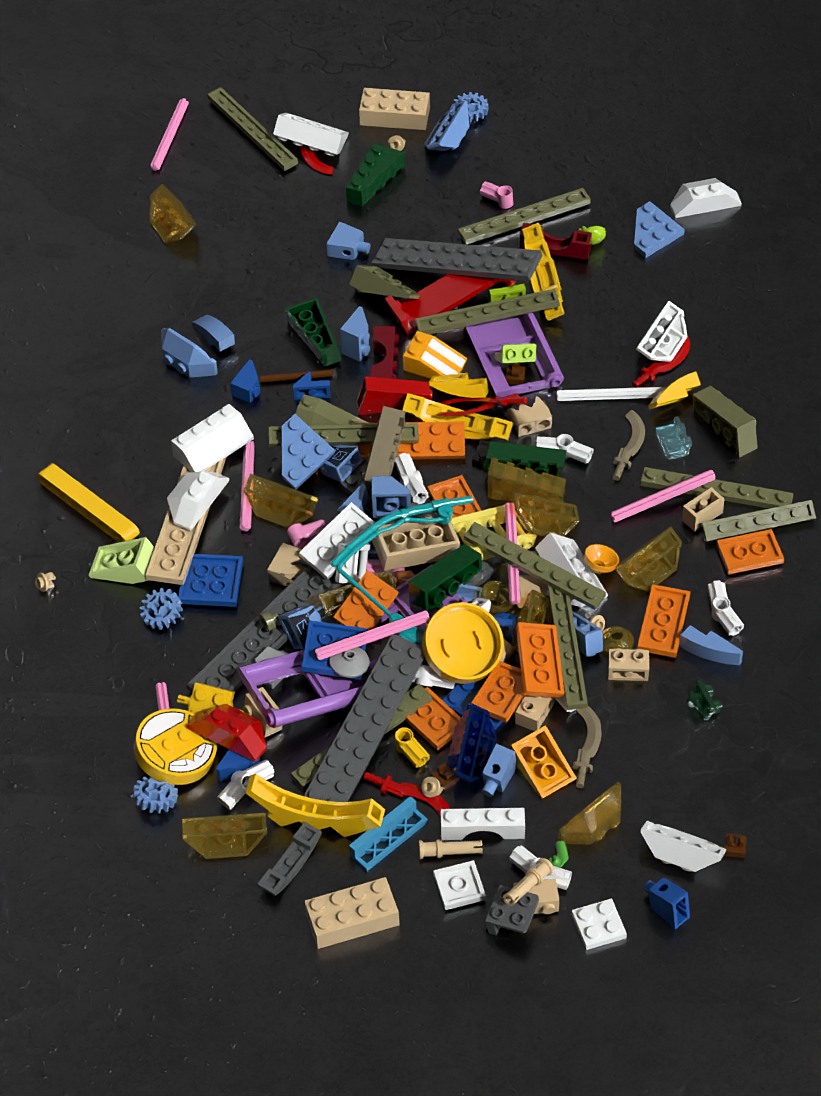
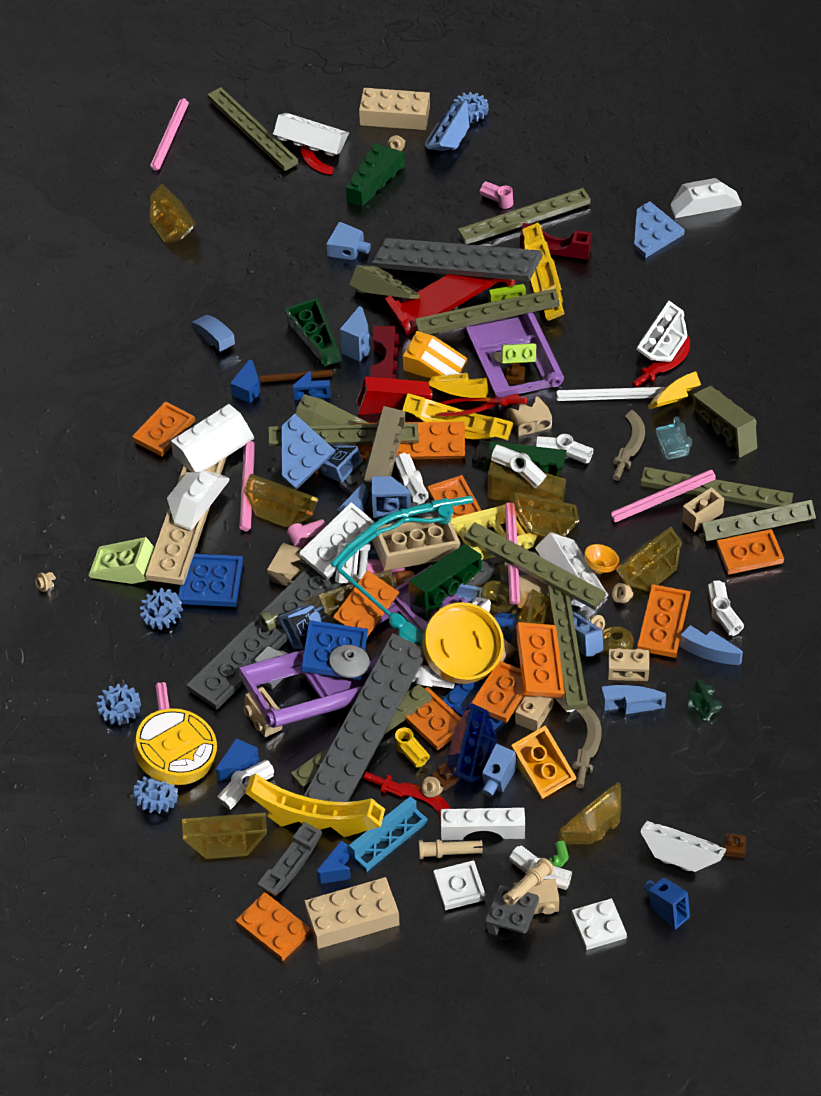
yellow beam [37,463,140,543] -> none
medium blue wedge [161,328,218,377] -> none
yellow plate [177,682,244,715] -> none
red wedge [187,704,266,762] -> none
bright pink axle [315,611,430,660] -> none
lime hair [579,226,606,245] -> none
none -> medium blue gear [97,684,141,725]
none -> orange plate [132,401,195,456]
none -> orange plate [236,892,312,961]
none -> blue slope [317,841,350,884]
none -> white piece [491,445,547,488]
none -> medium blue slope [601,685,666,714]
none -> tan tile [612,583,633,603]

